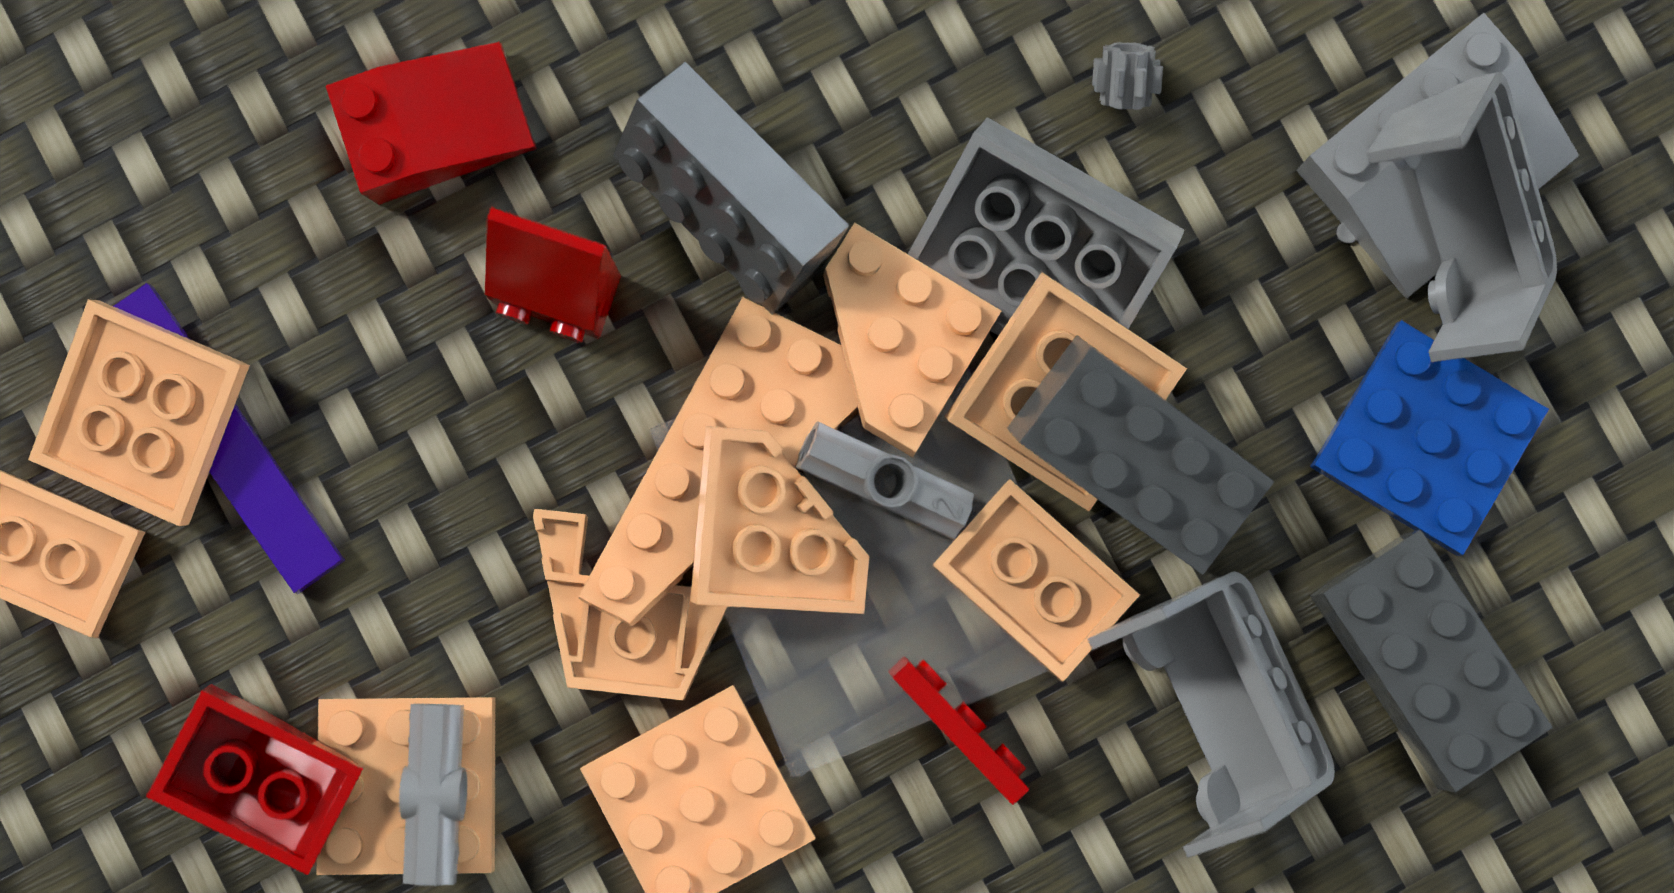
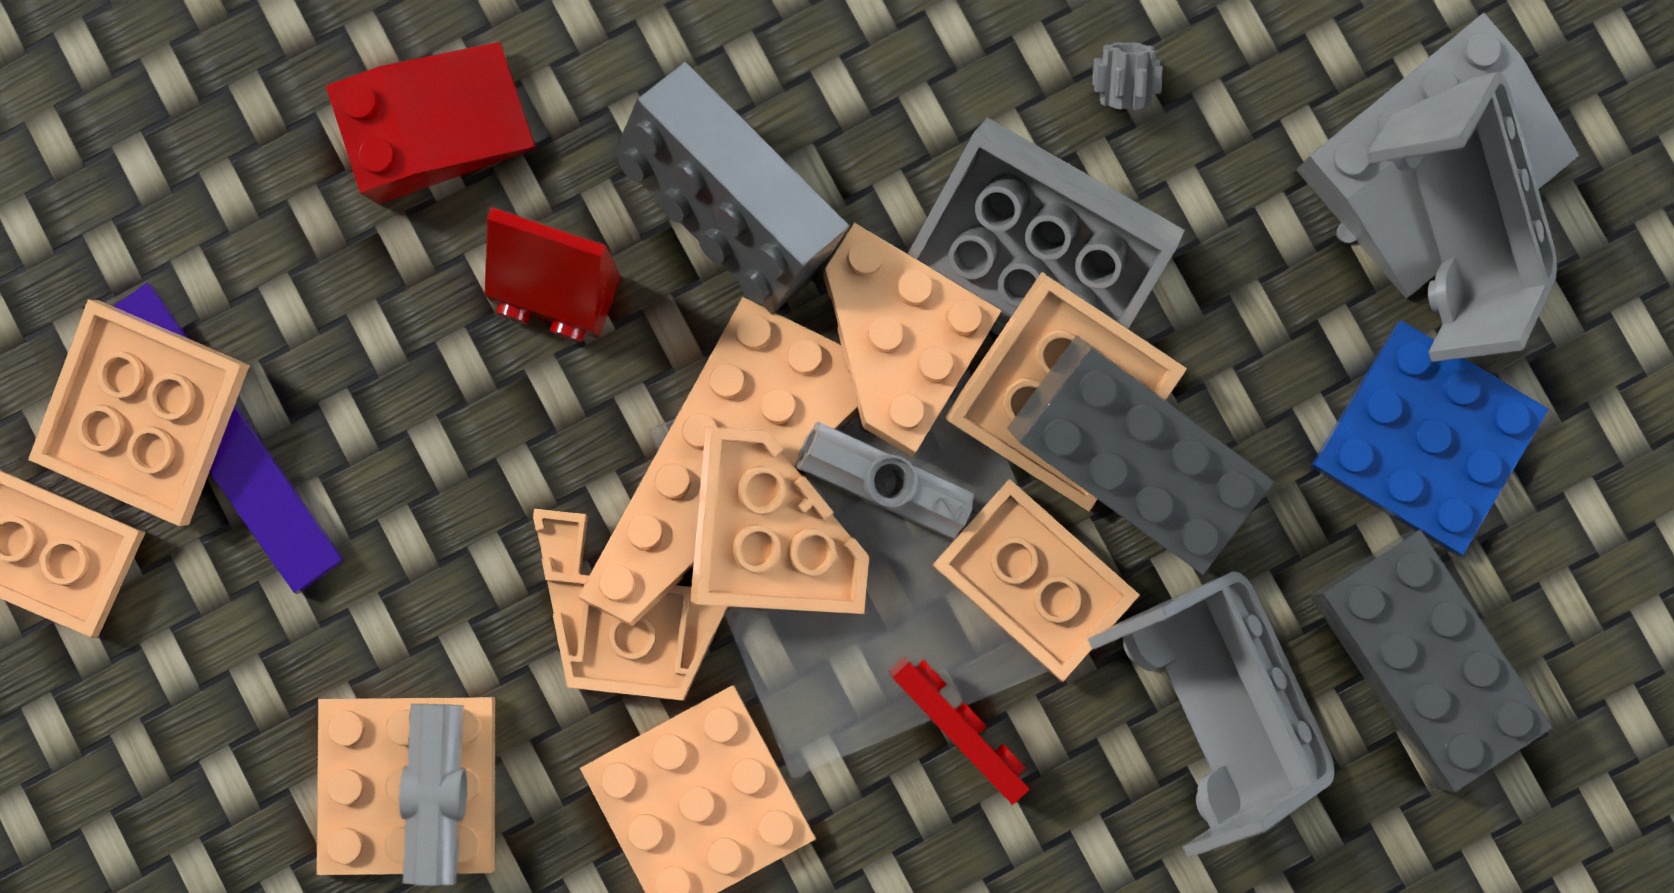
red slope [146,684,364,875] -> none

